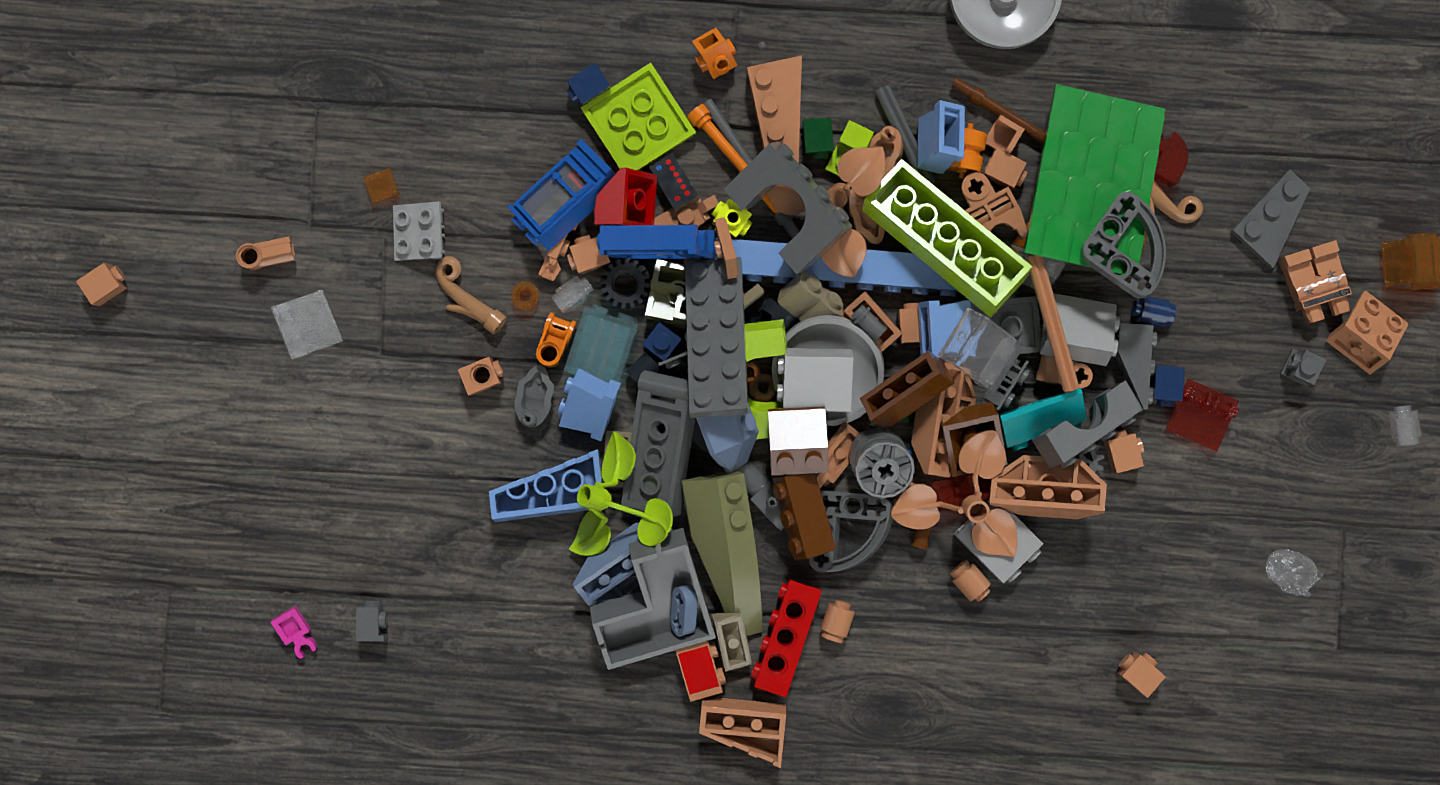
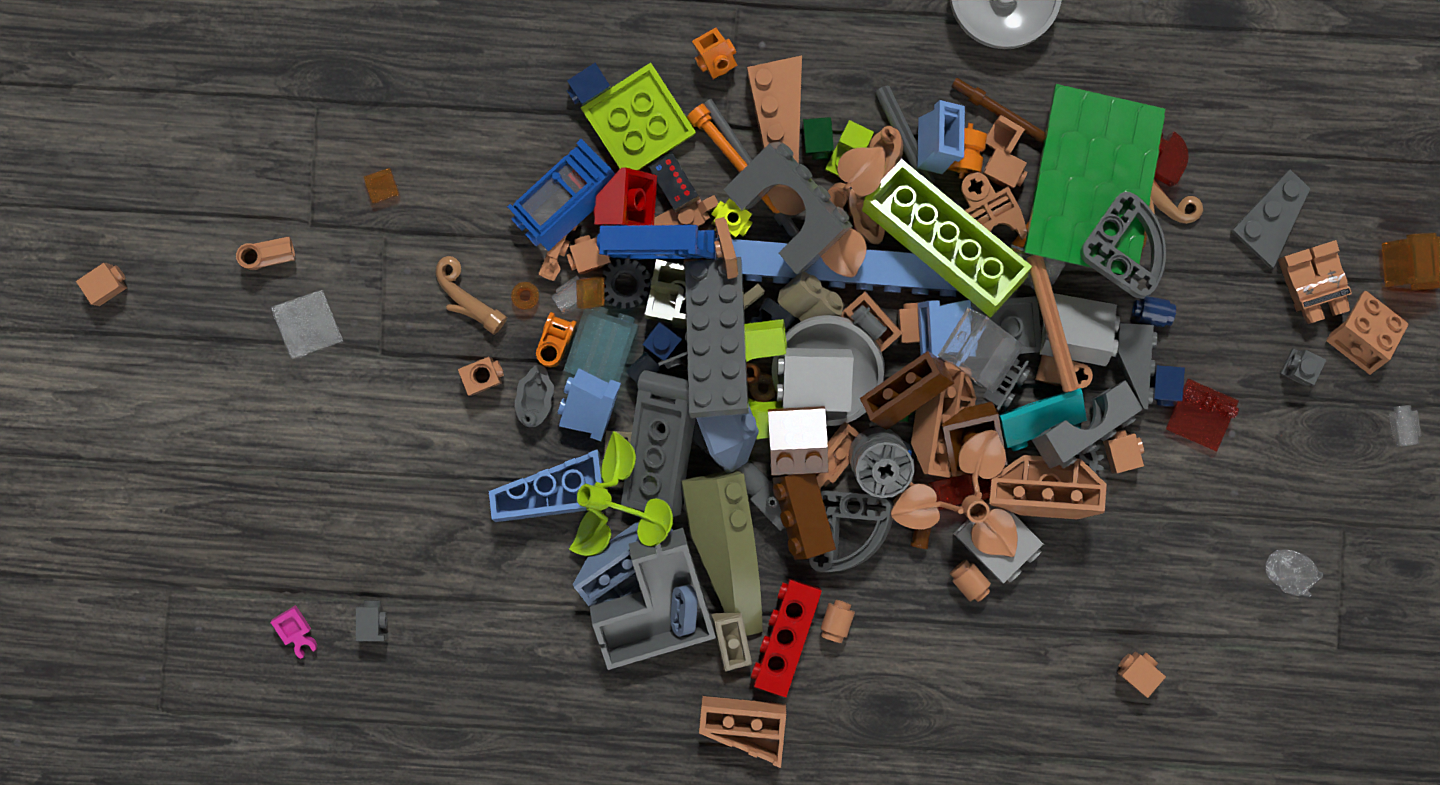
light grey hinge [393,201,445,261] -> none
red brick [675,640,727,702] -> none
none -> clear orange tile [576,277,604,309]

